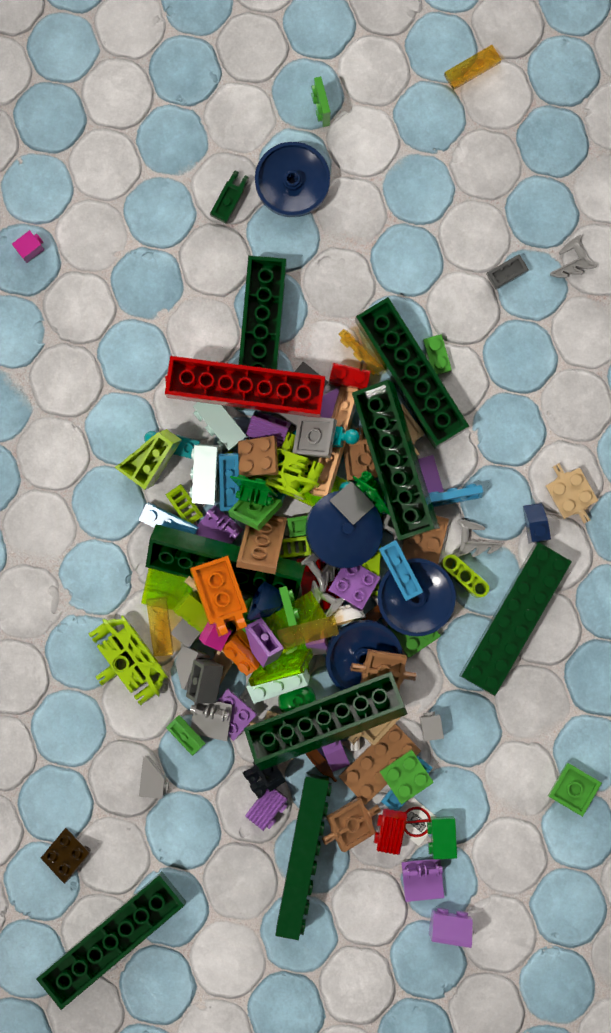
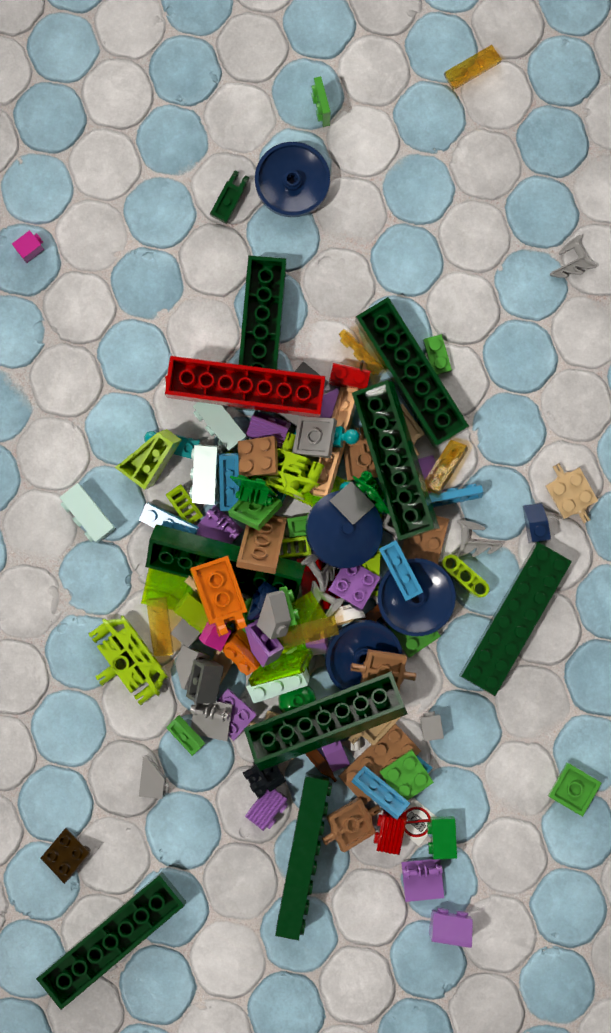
dark grey plate [486,254,529,290] -> none
none -> light aqua brick [60,483,116,543]
none -> light grey slope [257,590,291,639]
none -> dark azure plate [351,765,410,820]
none -> clear yellow plate [425,440,468,495]

